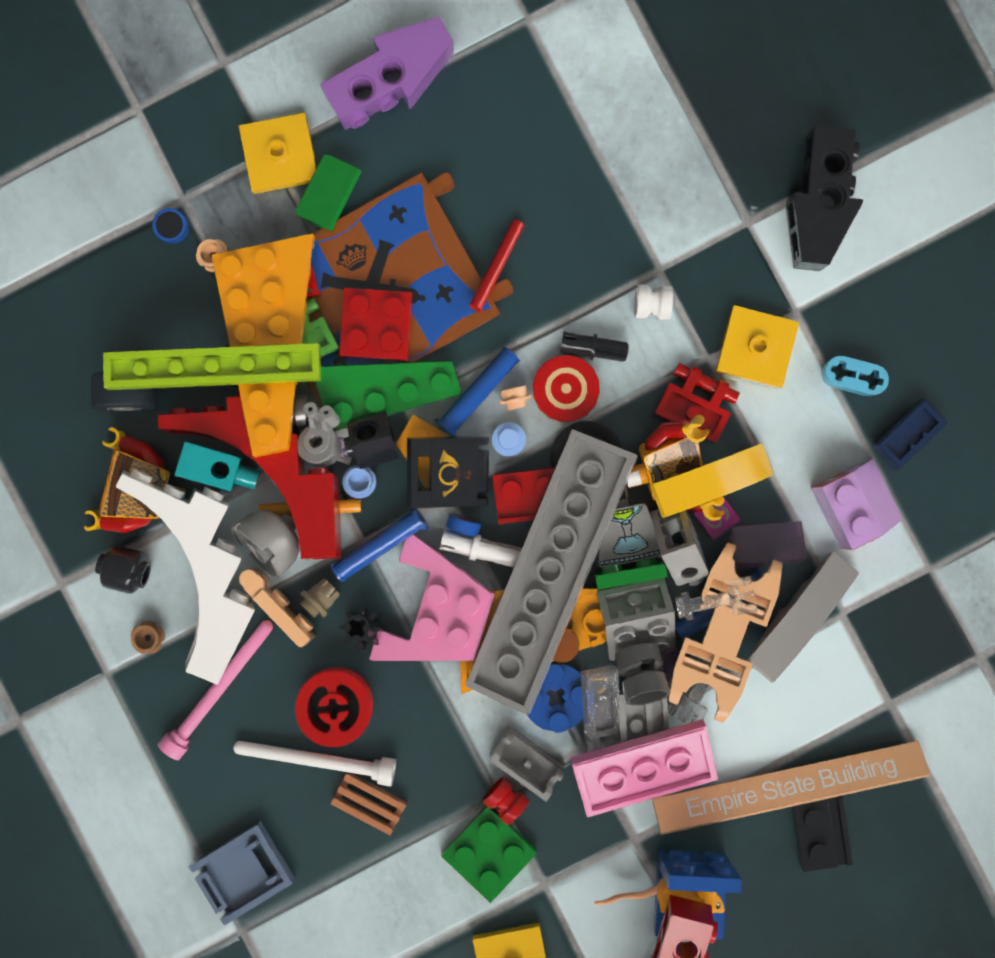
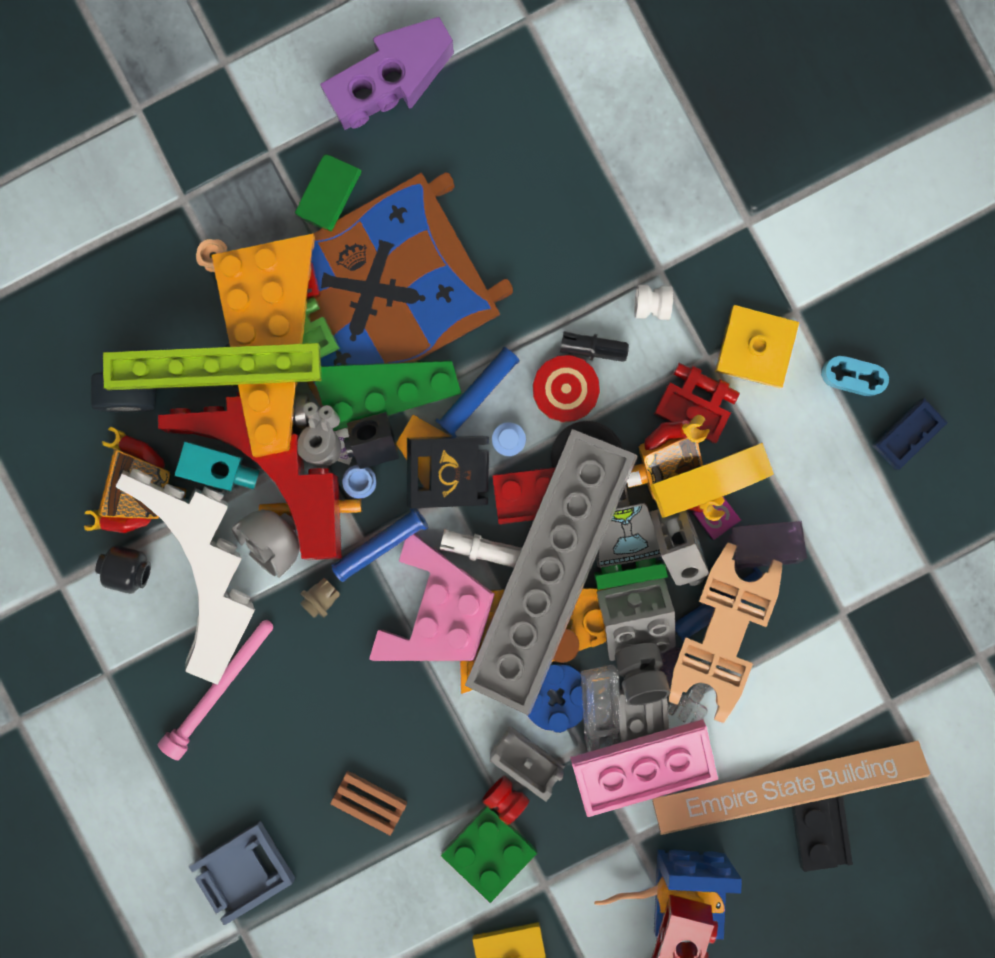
medium nougat plate [131,621,165,654] -> none
tile [152,208,189,244] -> none
white piece [233,741,396,786] -> none
yellow plate [239,112,317,194] -> none
light nougat hinge [239,568,316,648] -> none
red wheel [295,667,374,747] -> none
red plate [339,288,413,362] -> none
black gear [340,607,385,650] -> none
blue tile [446,513,482,537] -> none
red bar [469,219,524,312] -> none
light nougat plate [499,385,531,410] -> none
clear hinge [675,576,758,621] -> none
light grey slope [746,551,859,683] -> none
black brick [786,126,863,271] -> none
lavender slope [811,458,903,550] -> none

